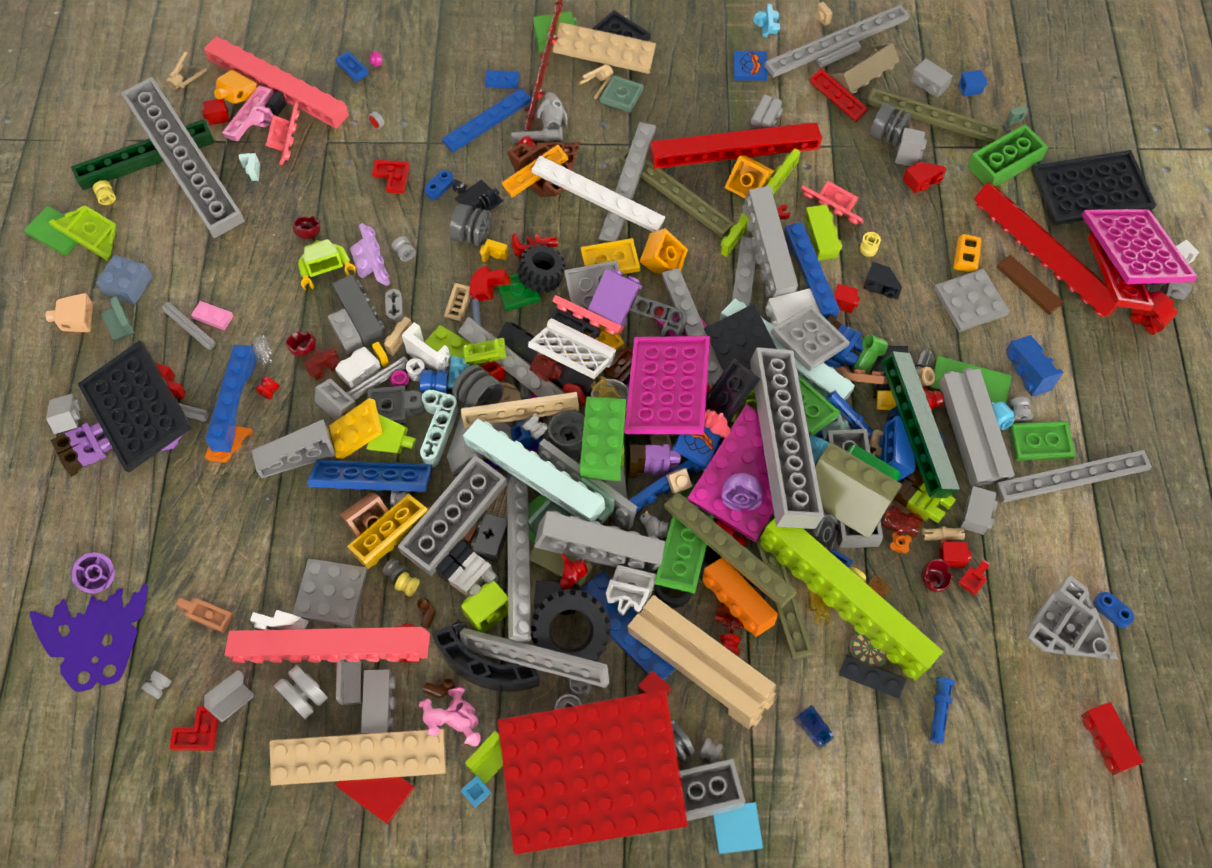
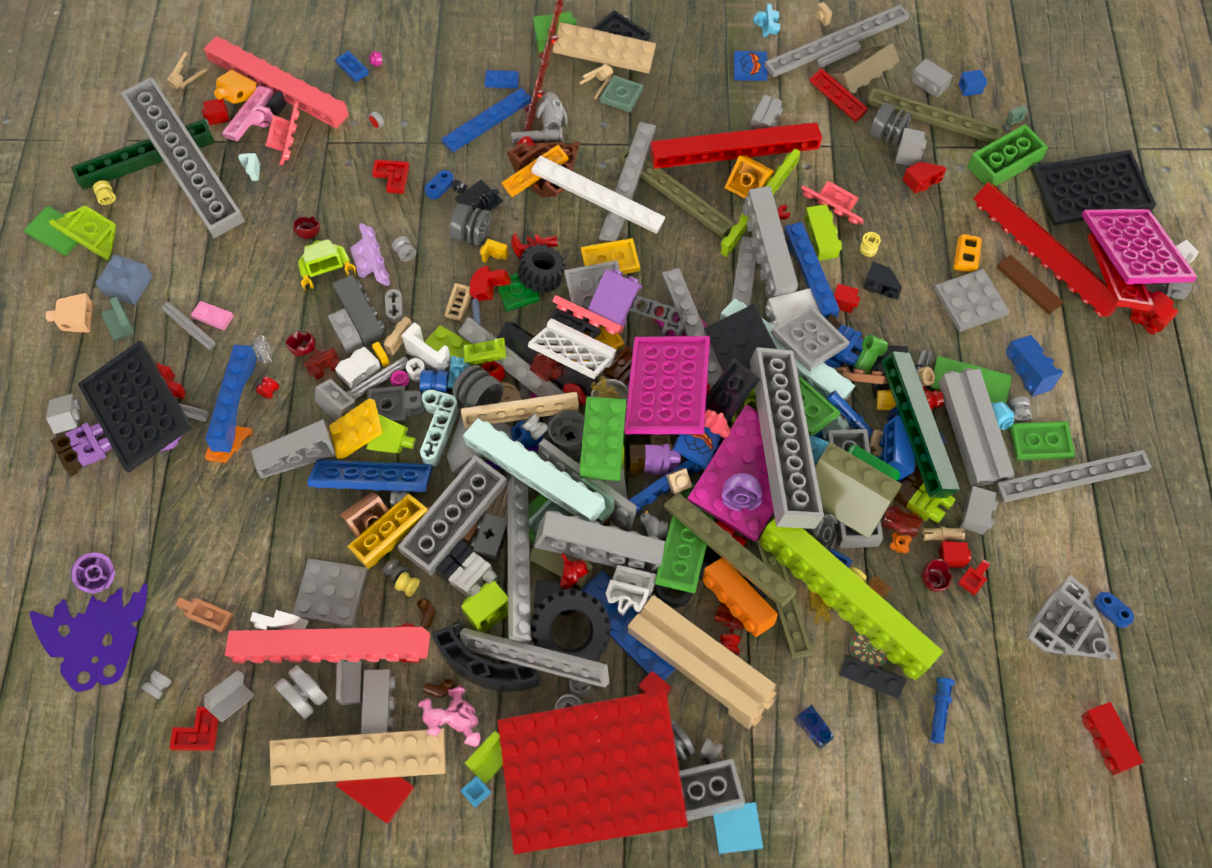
light orange slope [640,228,688,275] -> none

